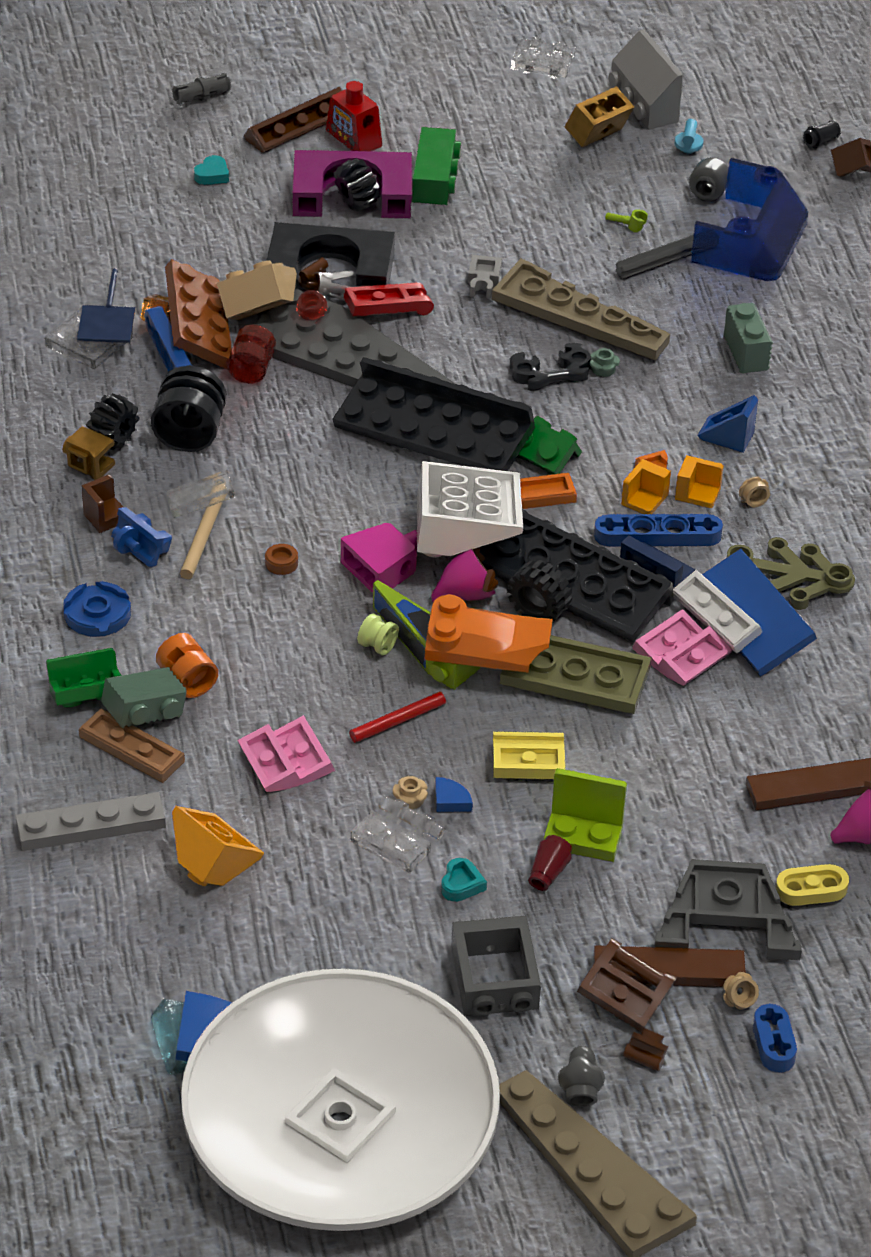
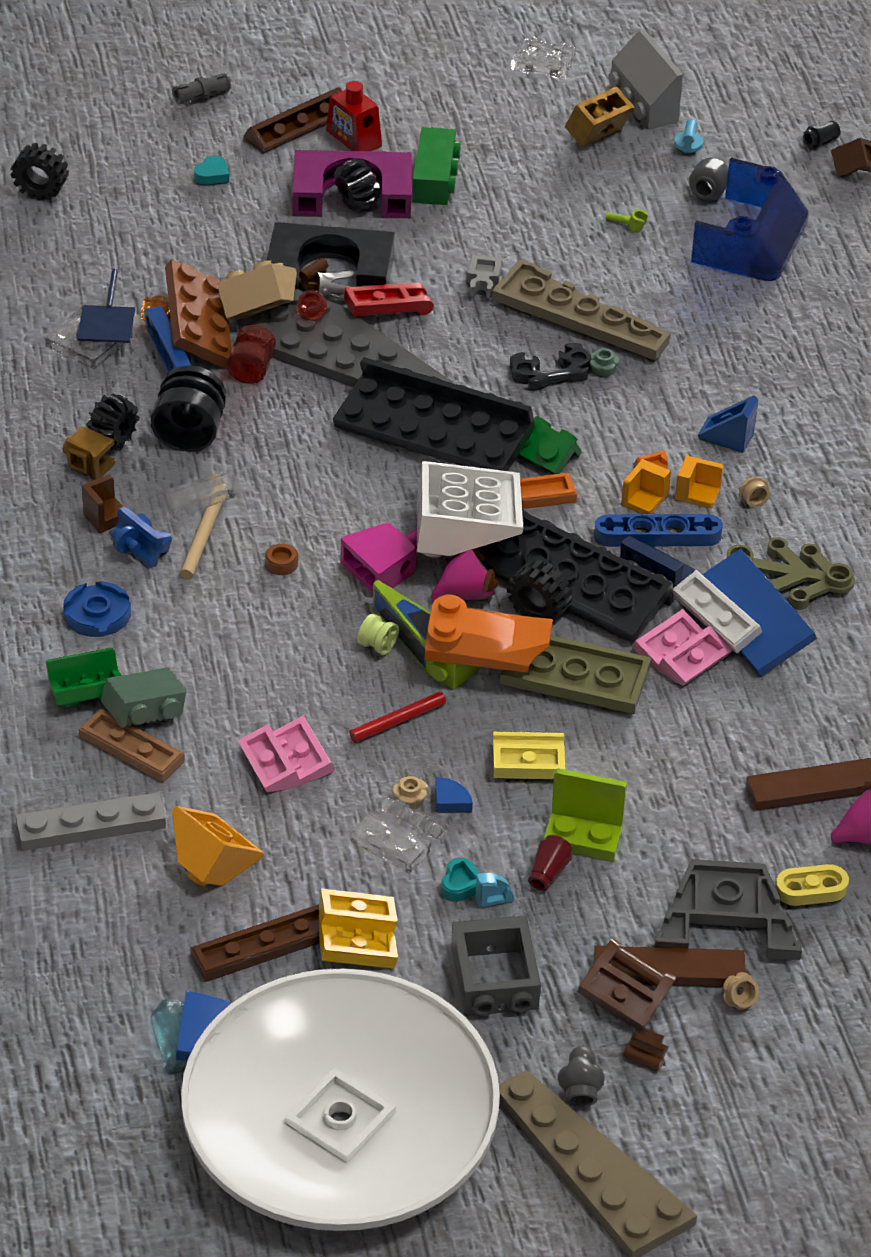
orange wheel [156,633,218,698] -> none
dark grey axle [615,228,720,279] -> none
sand green brick [723,303,773,373] -> none
blue beam [753,1004,797,1073] -> none
none -> black tyre [11,143,69,201]
none -> reddish brown tile [190,904,320,982]
none -> yellow slope [319,889,398,969]
none -> medium azure tile [475,873,514,908]

